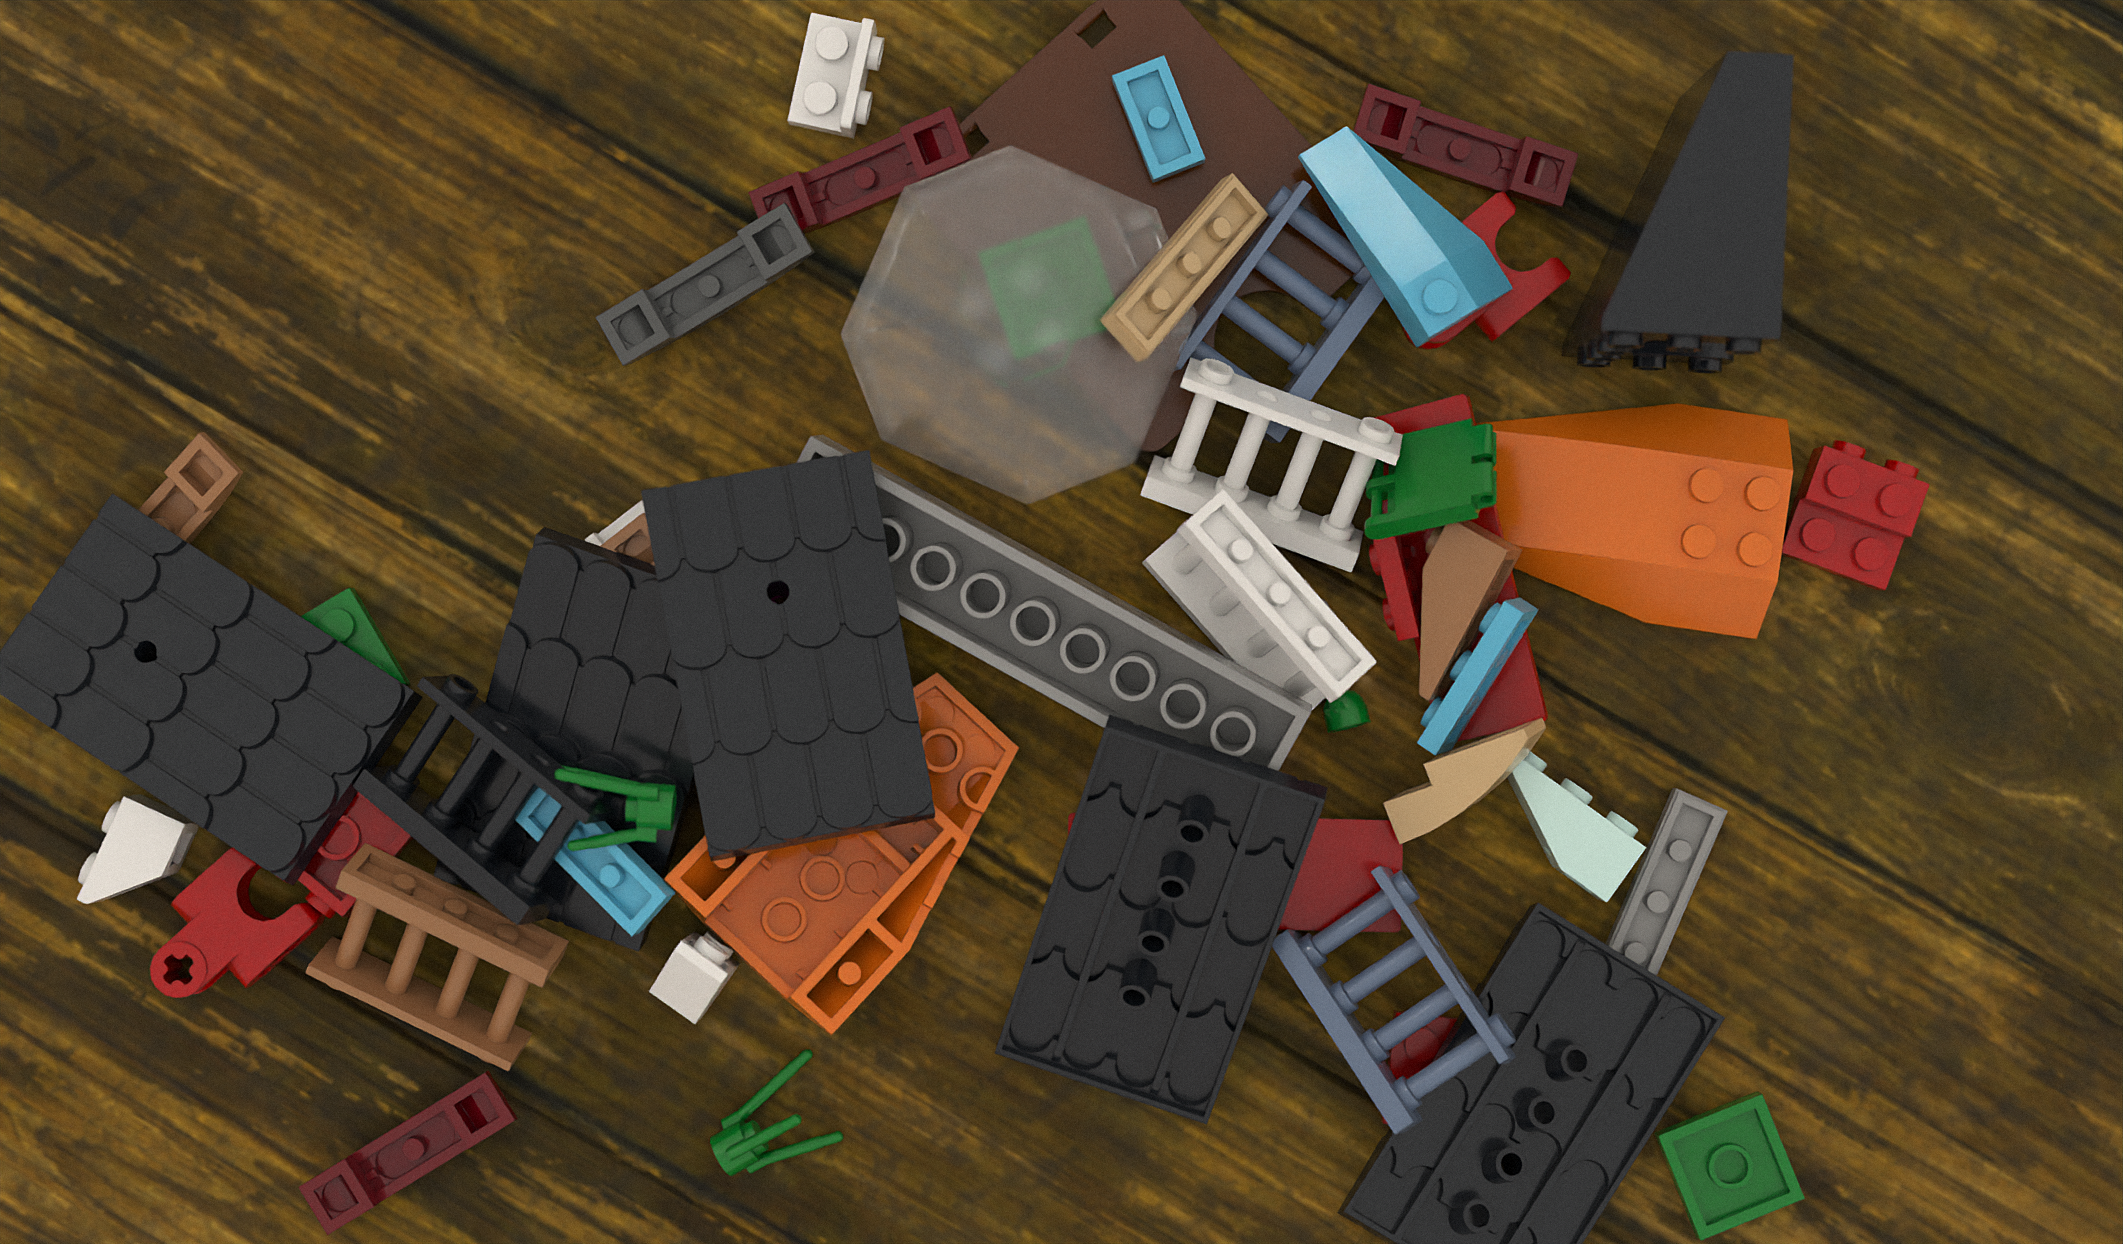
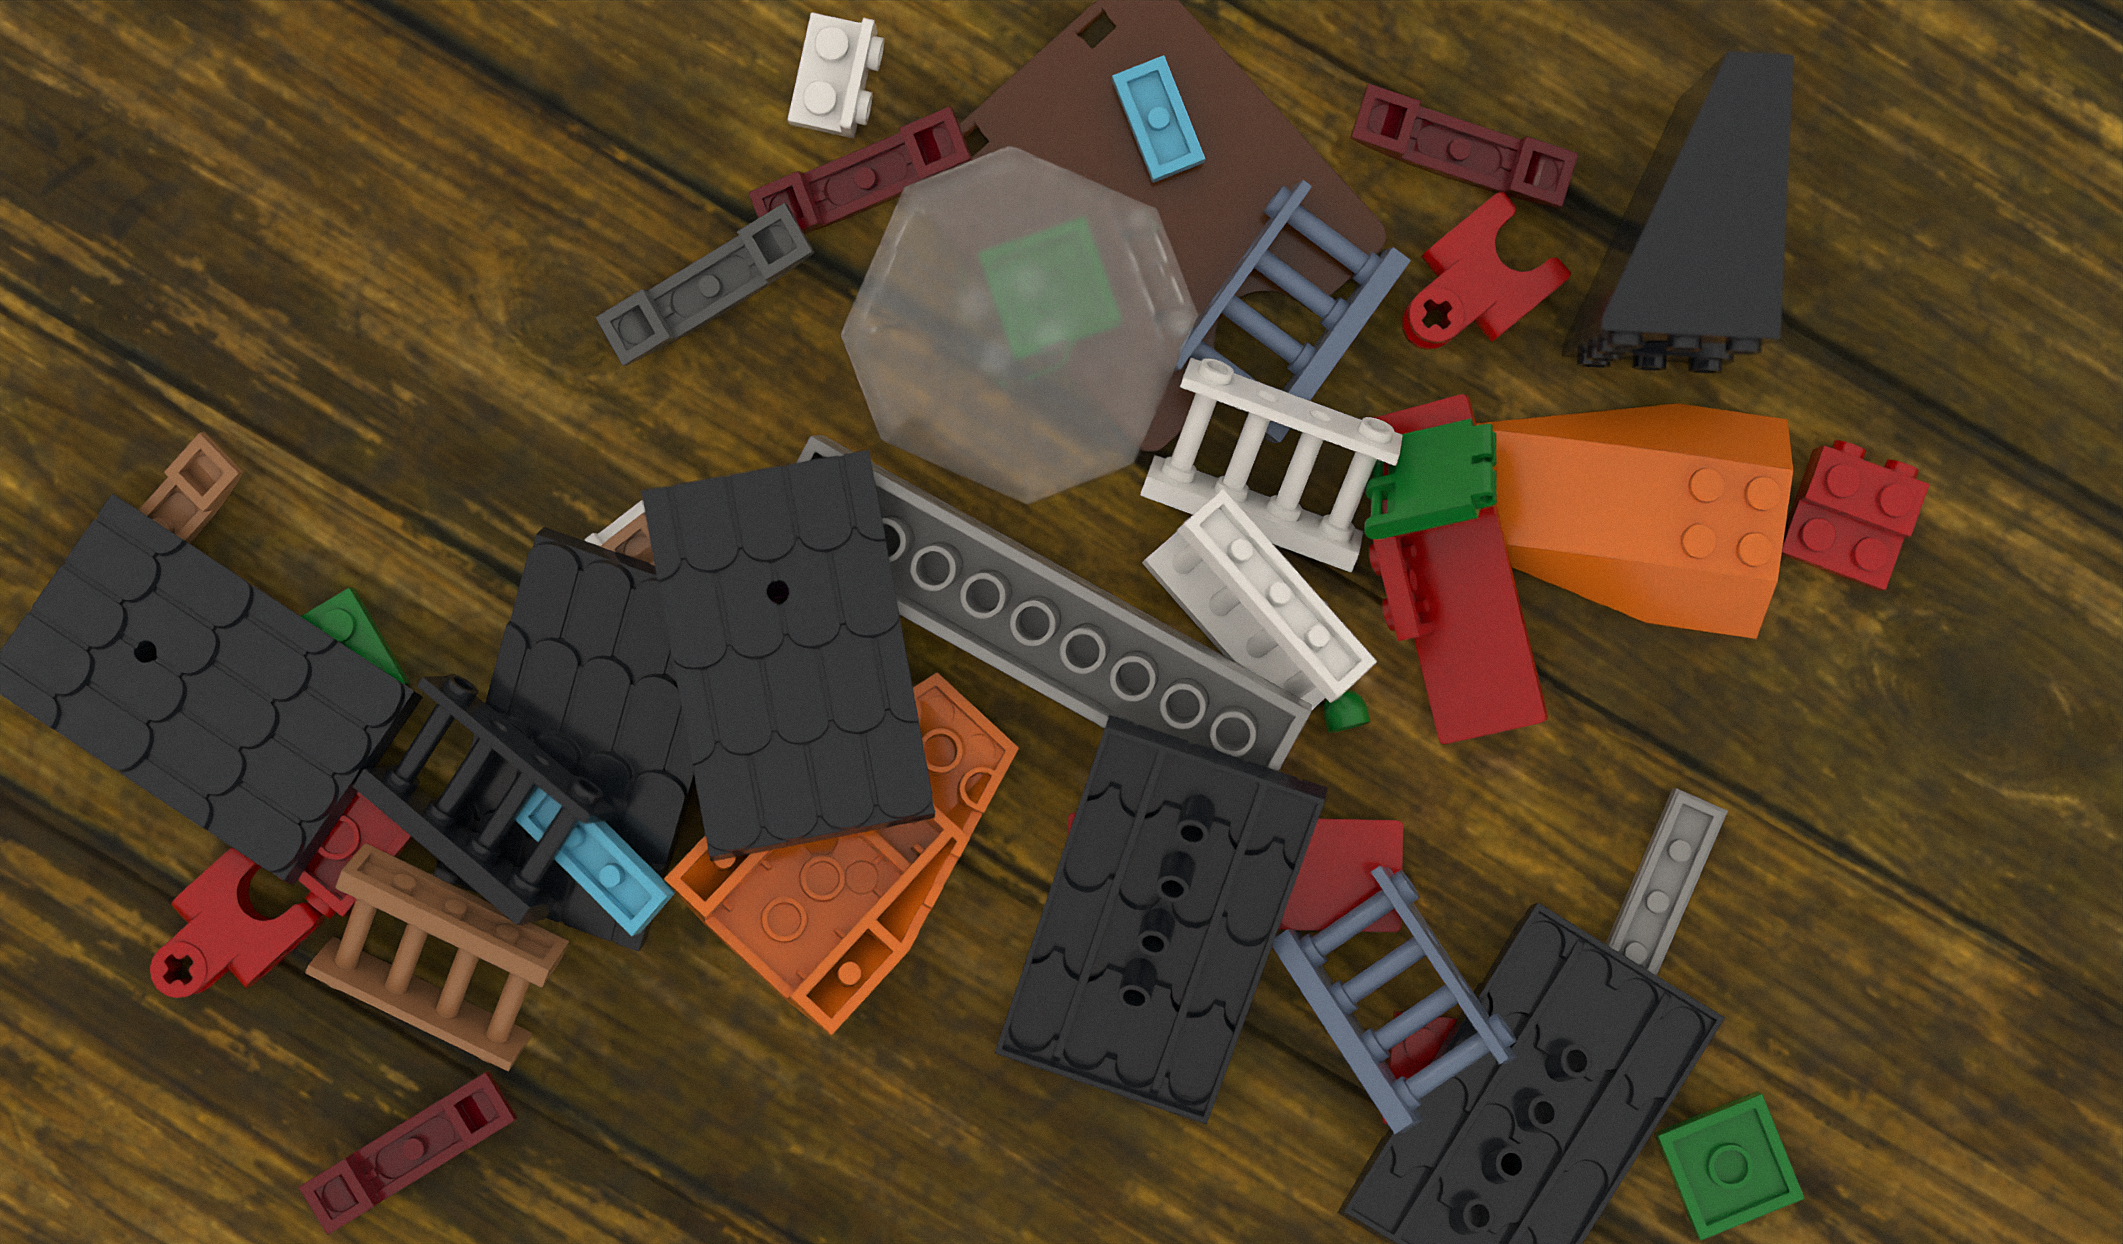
white slope [76,794,199,904] -> none
green plant [555,765,677,851] -> none
white slope [649,931,740,1024] -> none
green plant [710,1049,844,1176] -> none
tan tile [1100,173,1269,363] -> none
medium azure wedge [1298,126,1513,348] -> none
tan slope [1383,717,1546,844] -> none
medium azure plate [1417,597,1539,756] -> none
medium nougat slope [1419,520,1523,701] -> none
light aqua slope [1507,752,1646,902] -> none

